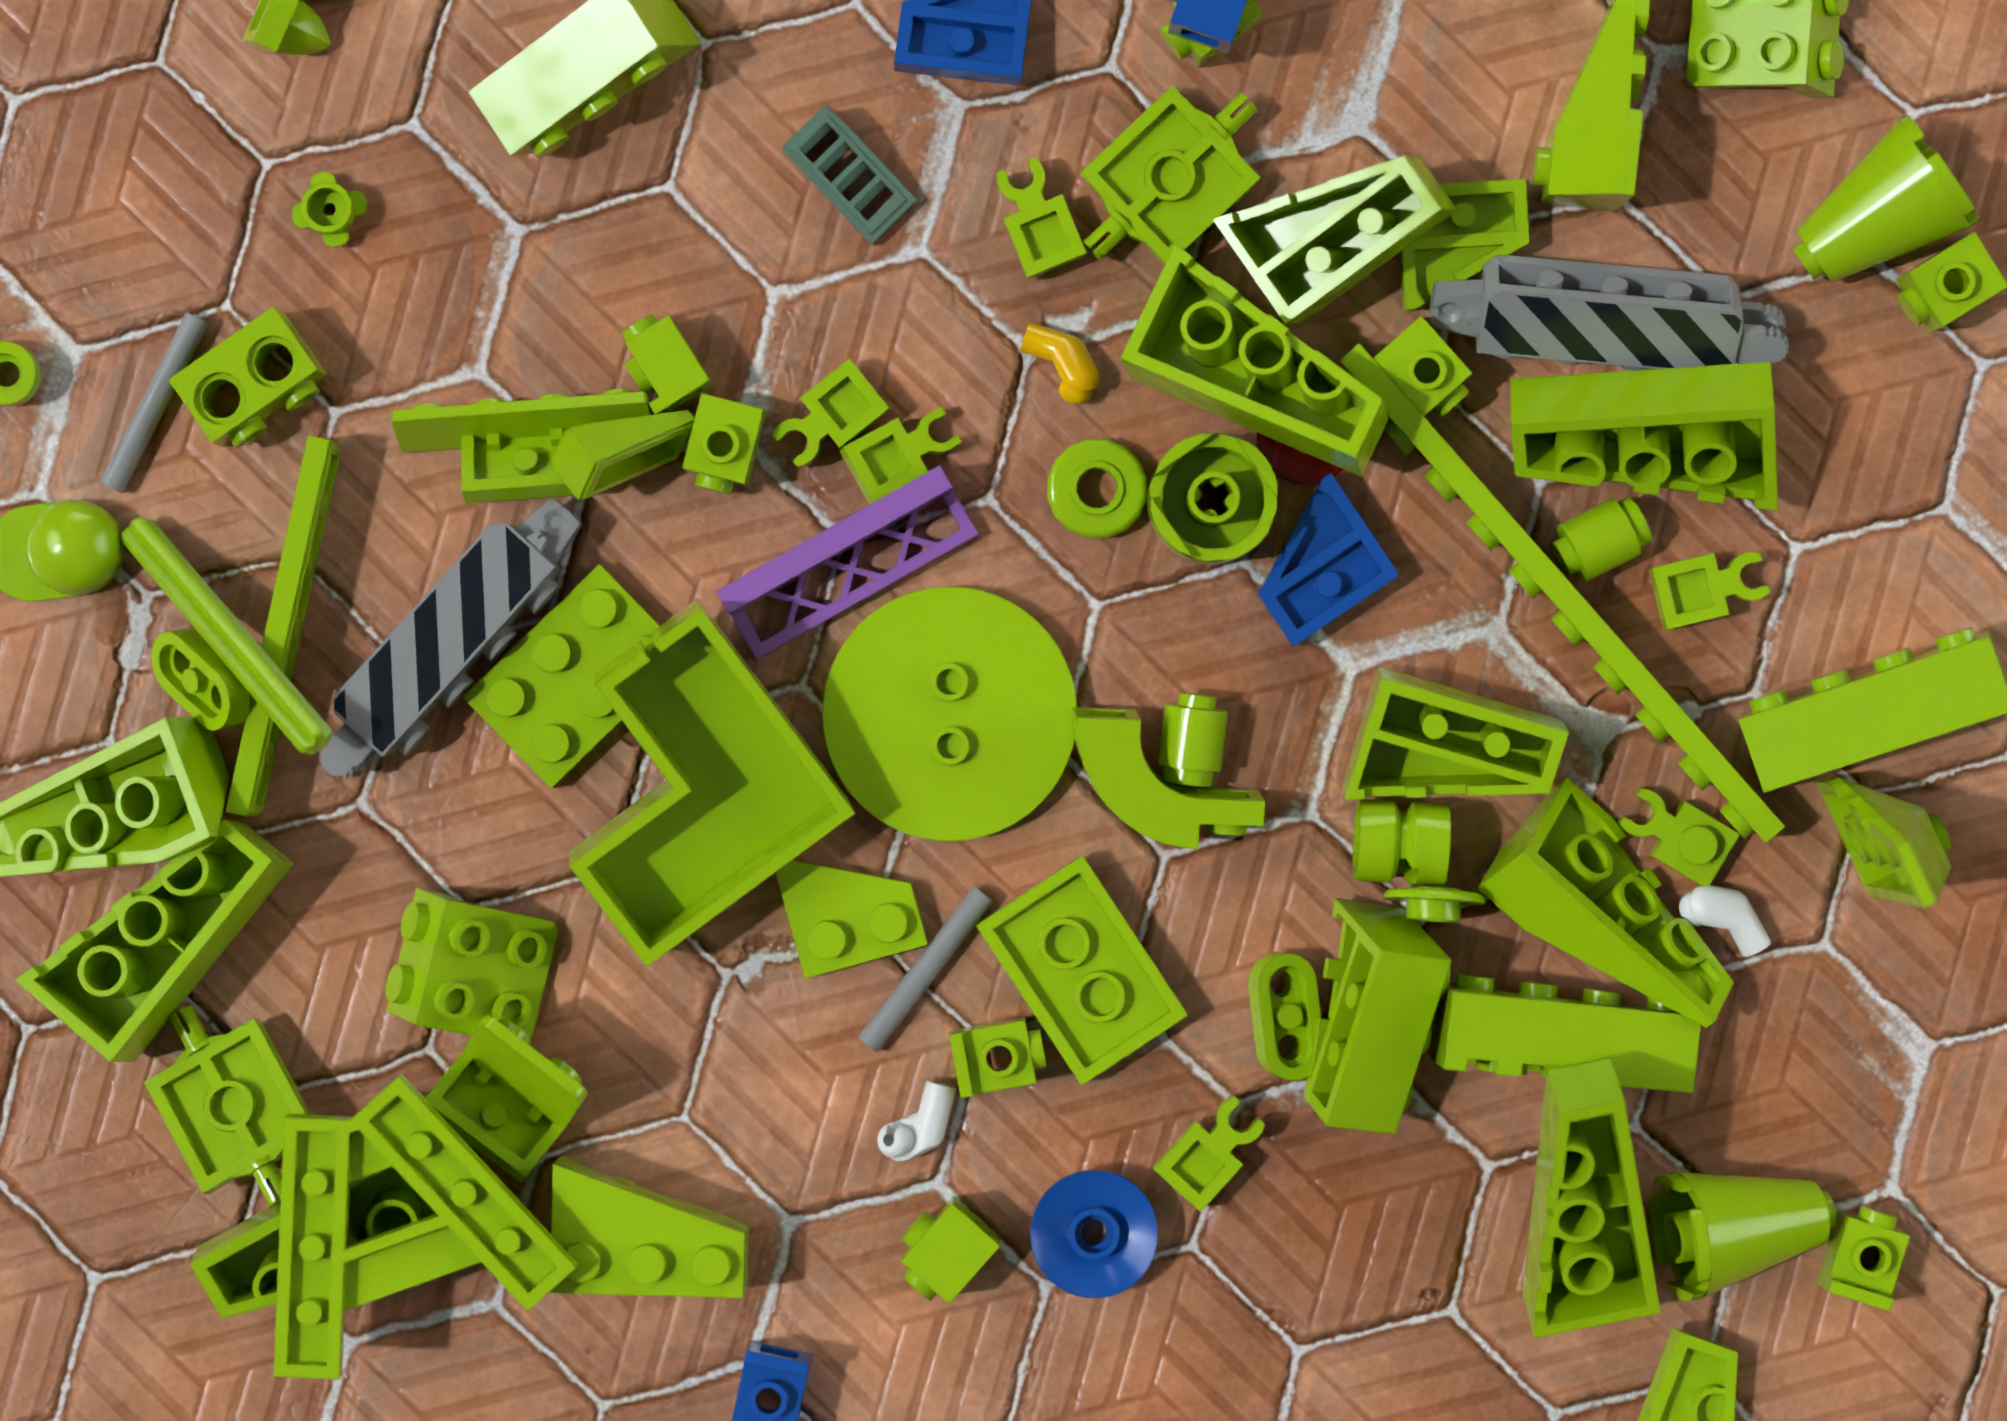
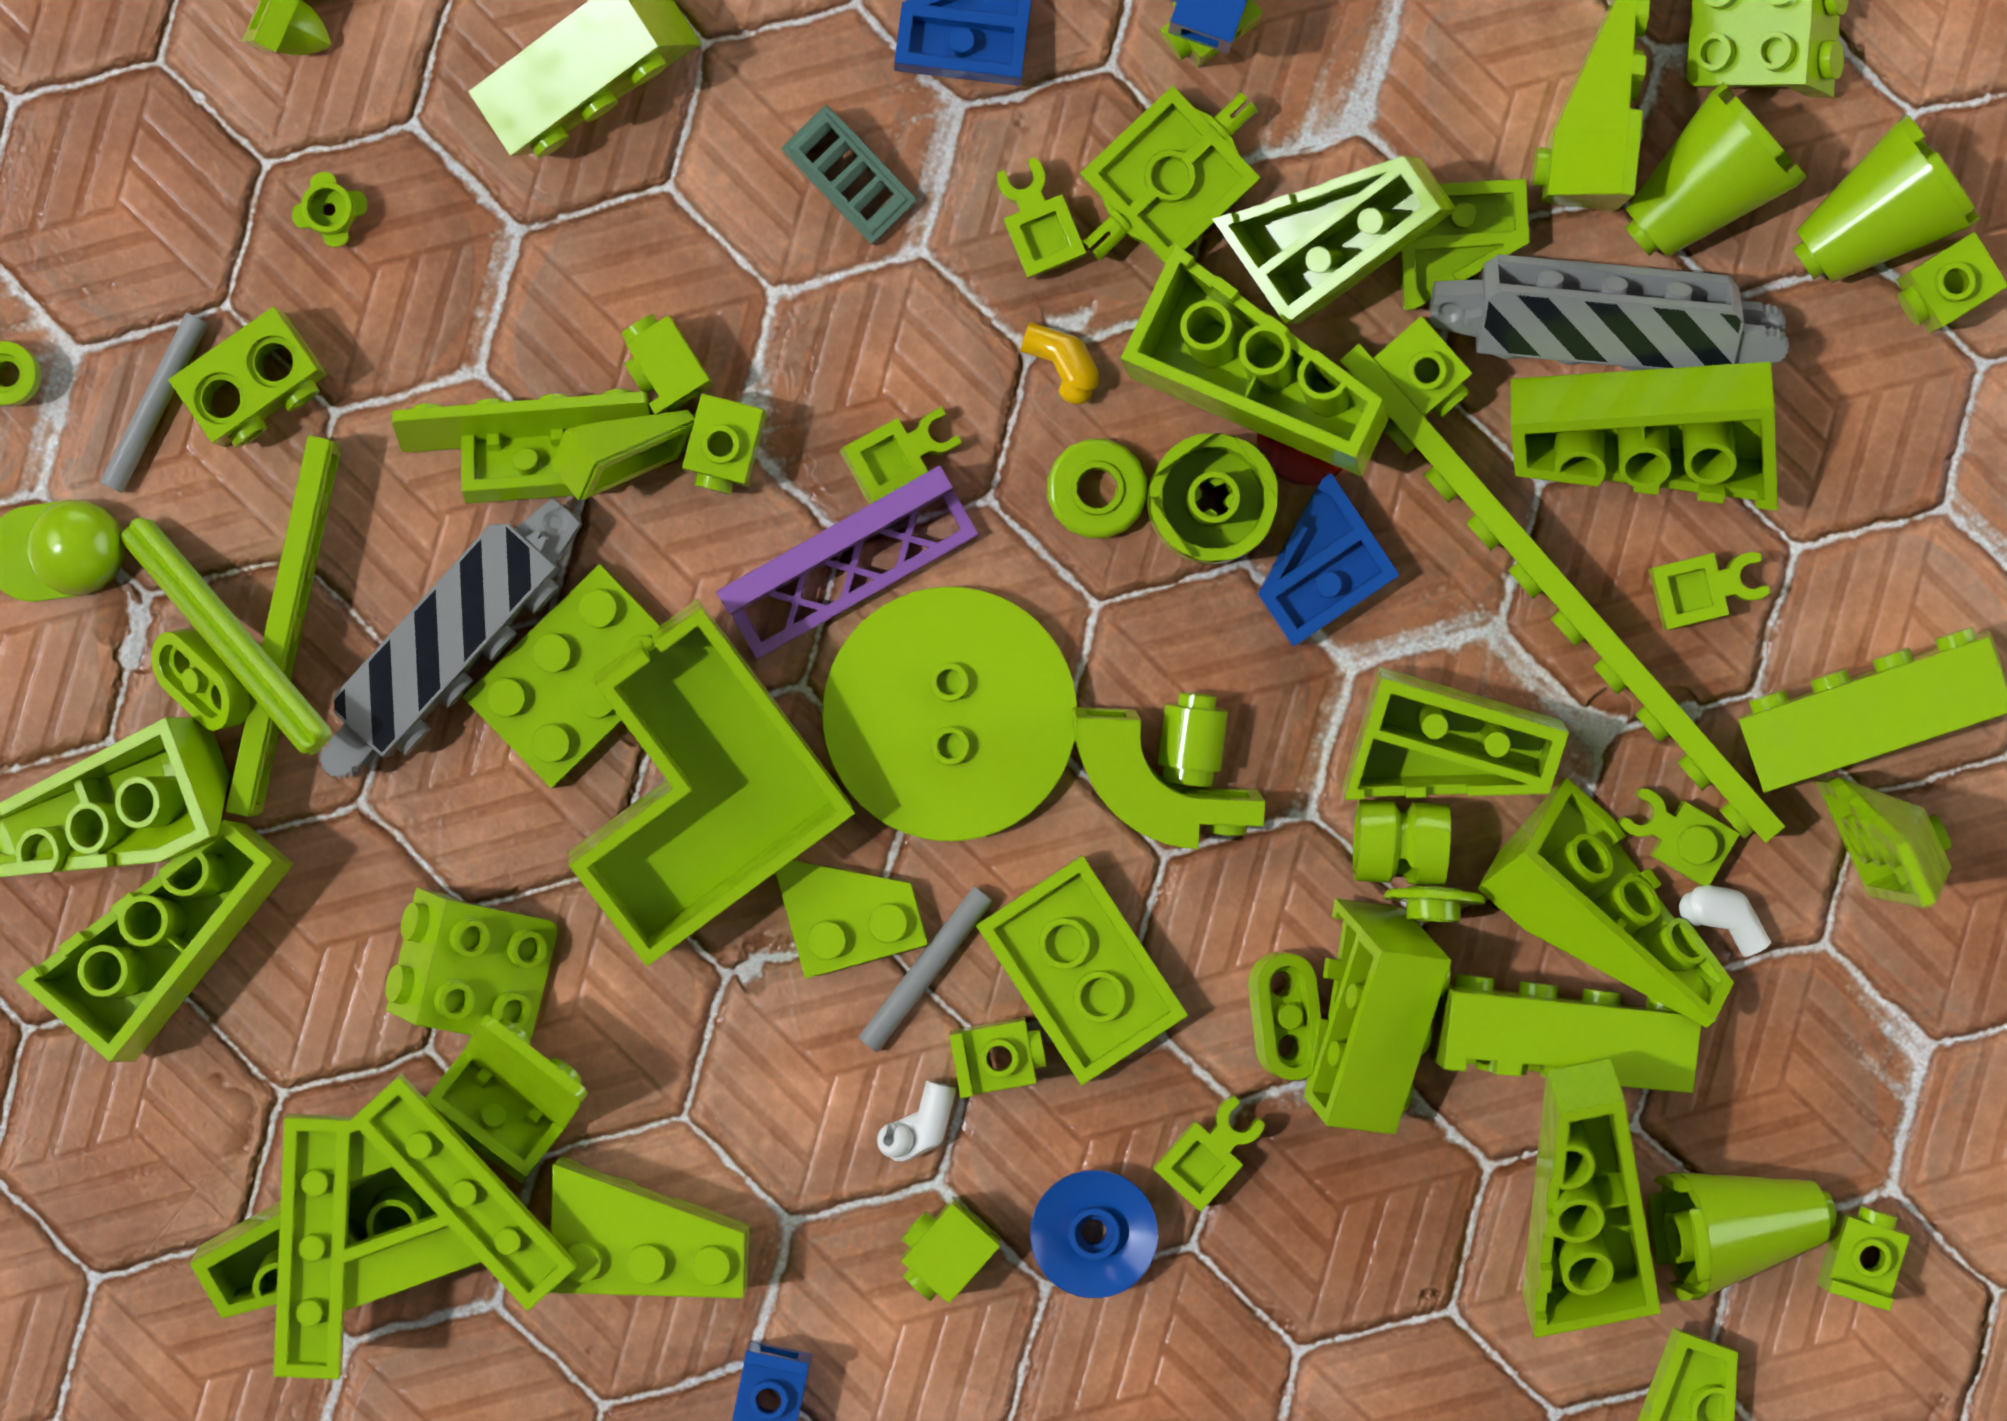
lime plate [144,1005,312,1208] -> none
lime plate [772,358,890,468] -> none
lime brick [1551,496,1652,582] -> none
none -> lime cone [1625,82,1807,257]

